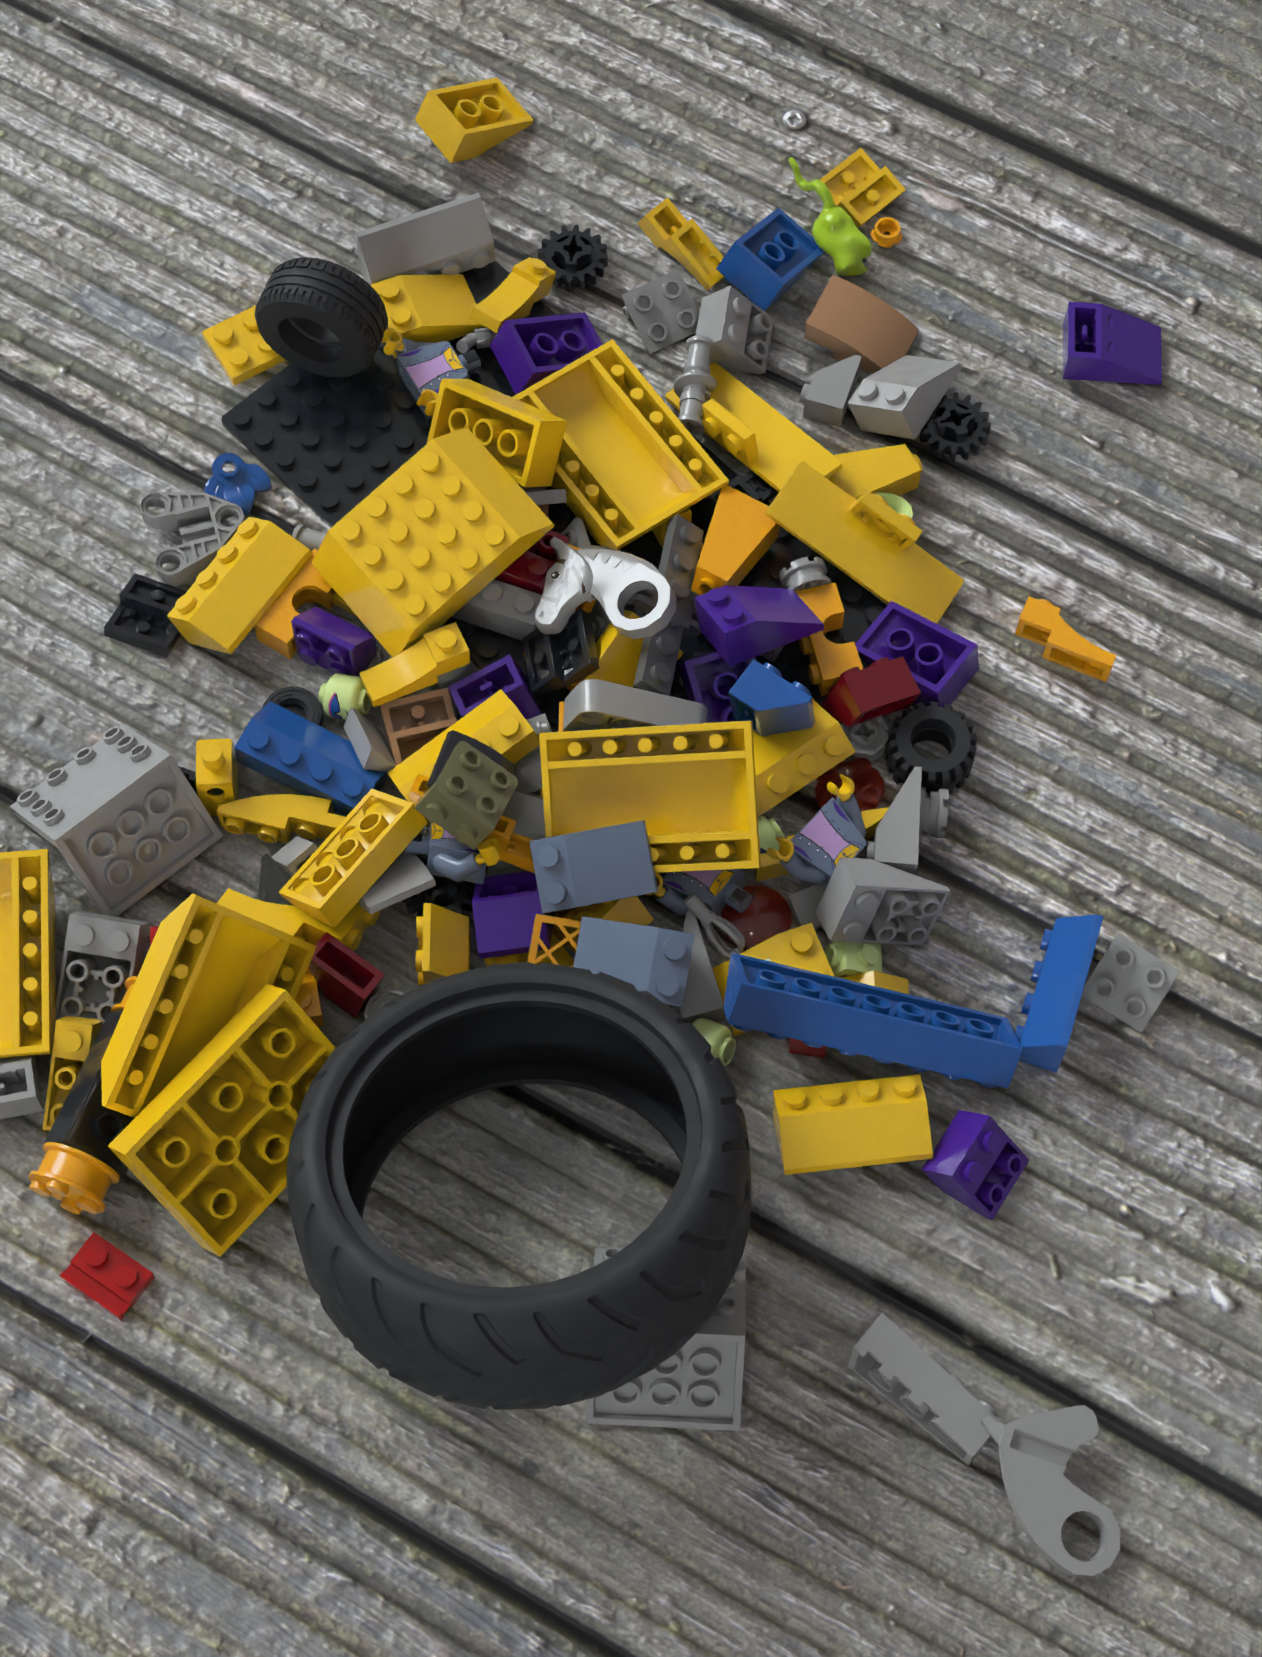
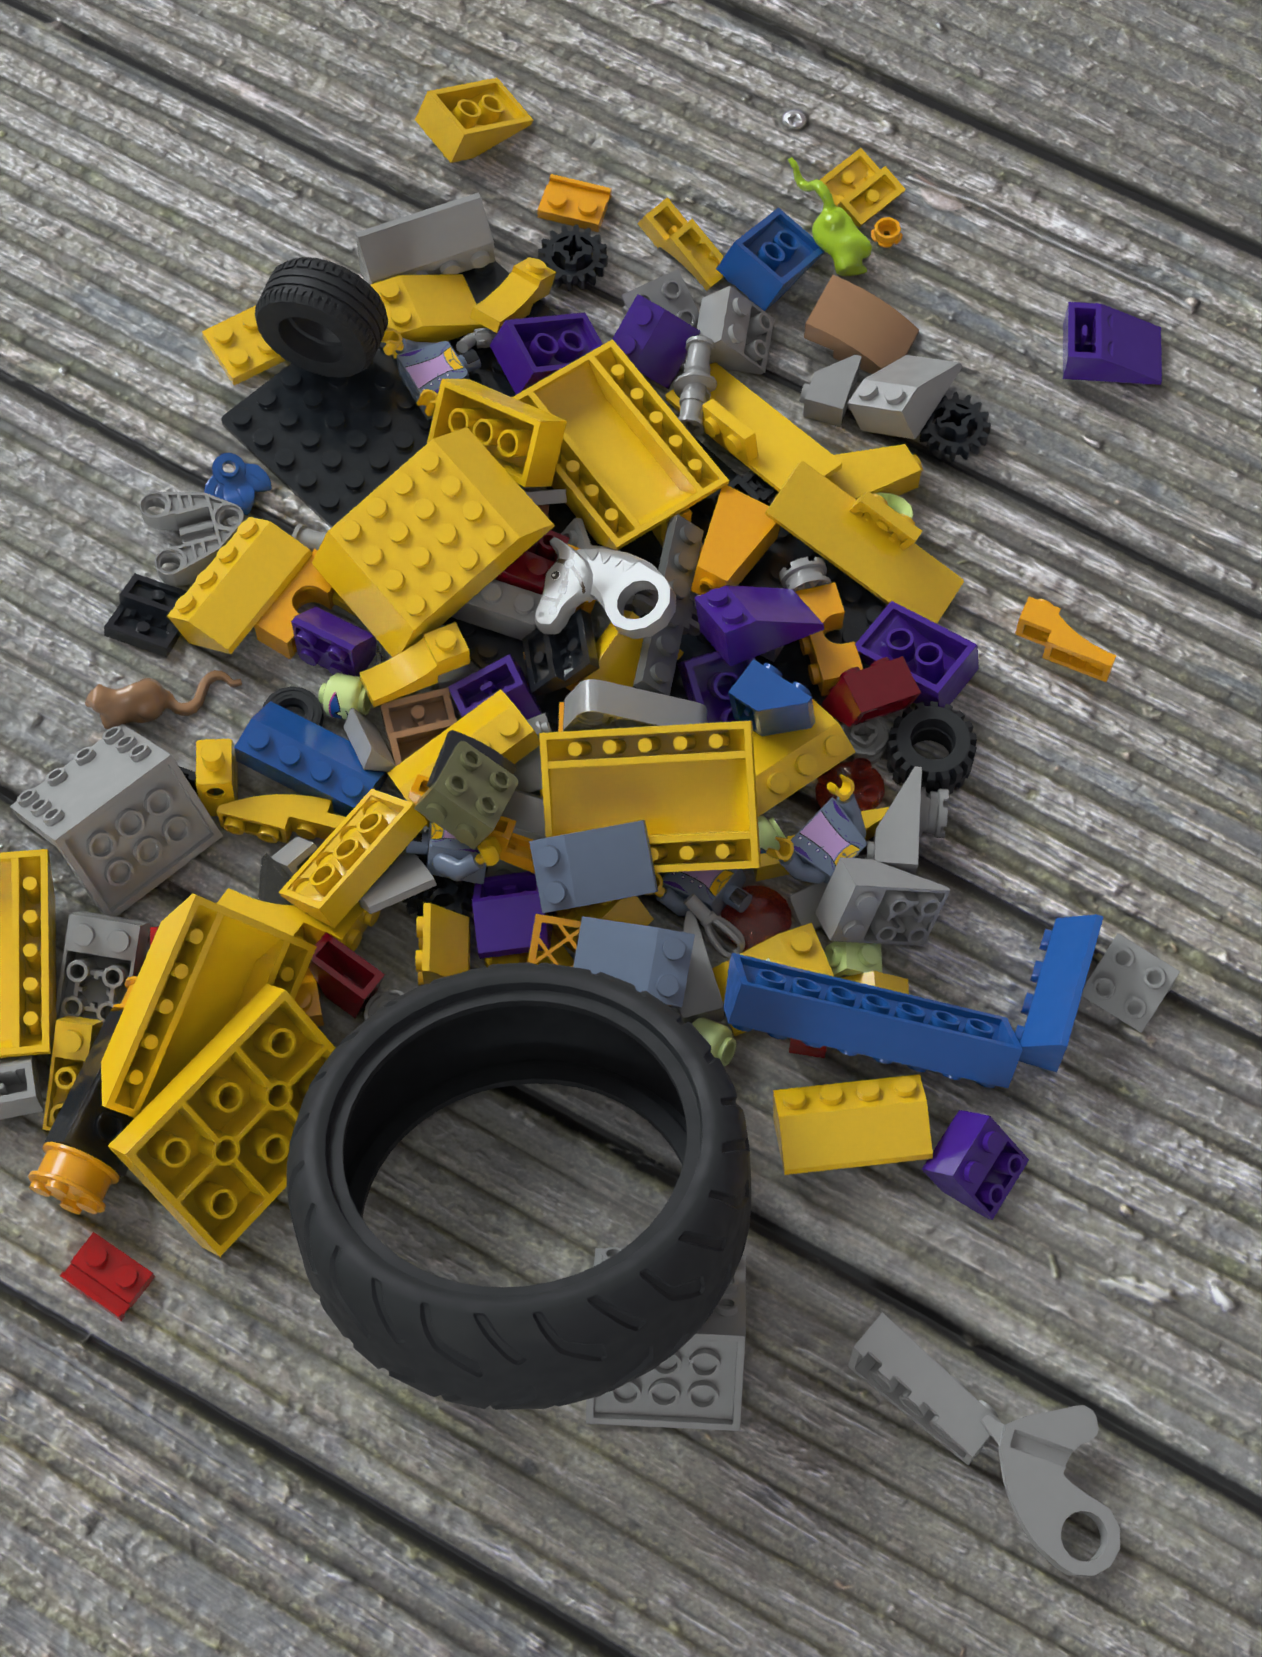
none -> medium nougat animal [85,670,242,729]
none -> light orange plate [537,174,612,232]
none -> dark purple slope [612,294,701,389]

